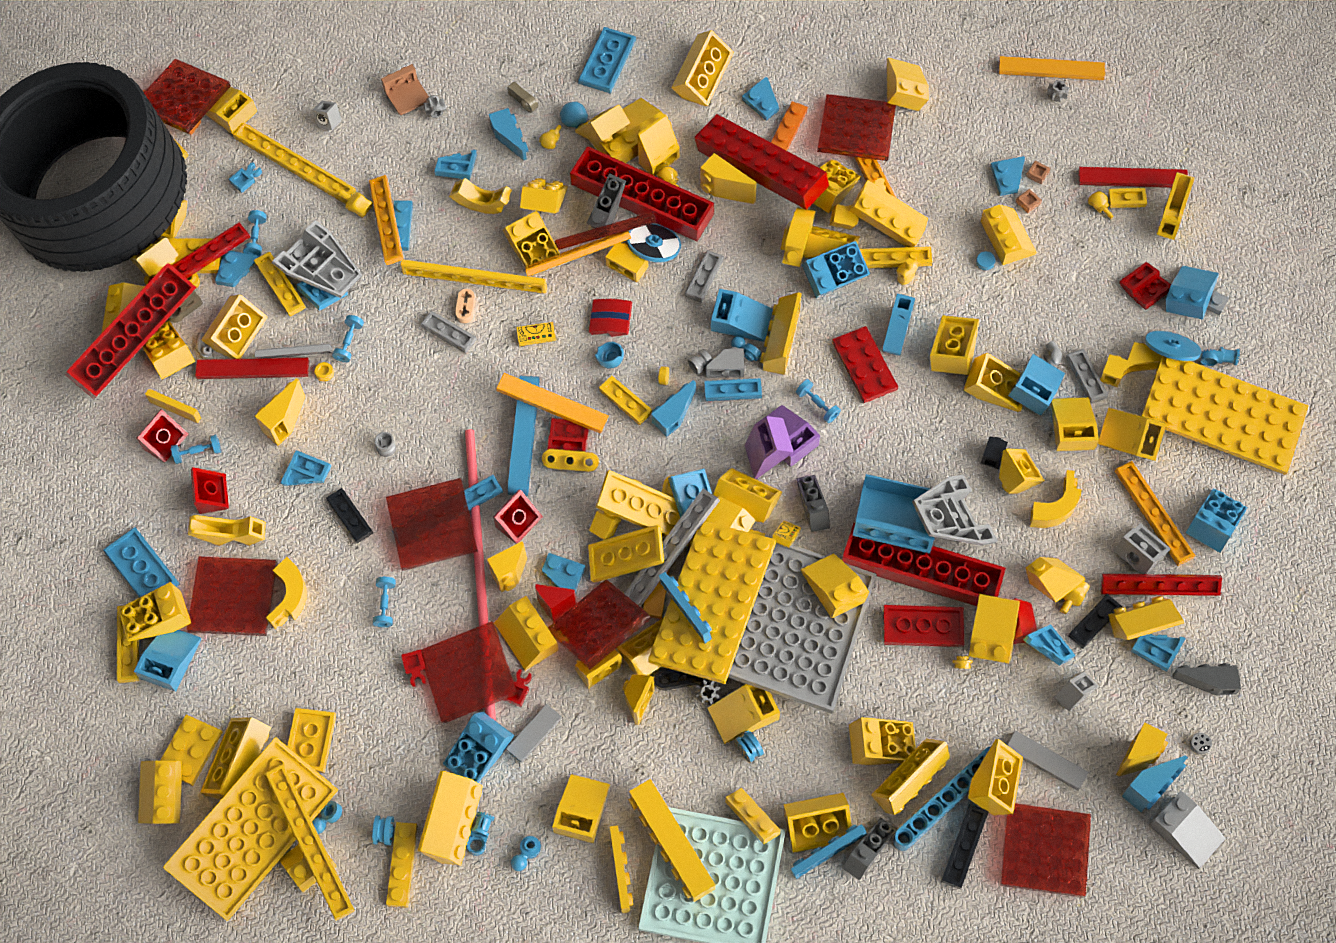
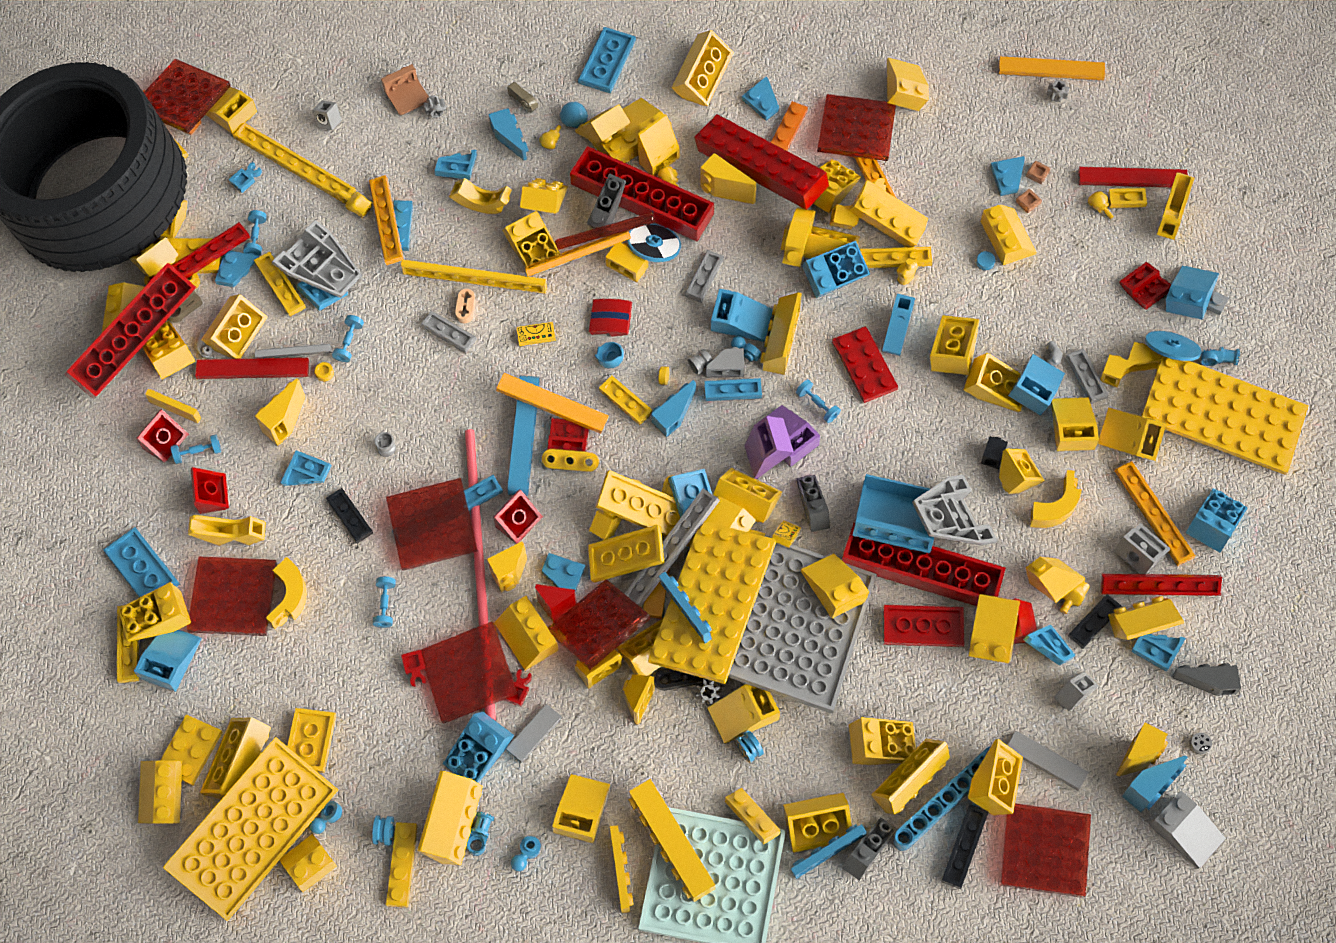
yellow tile [265,763,355,921] -> none
yellow plate [952,656,973,669] -> none

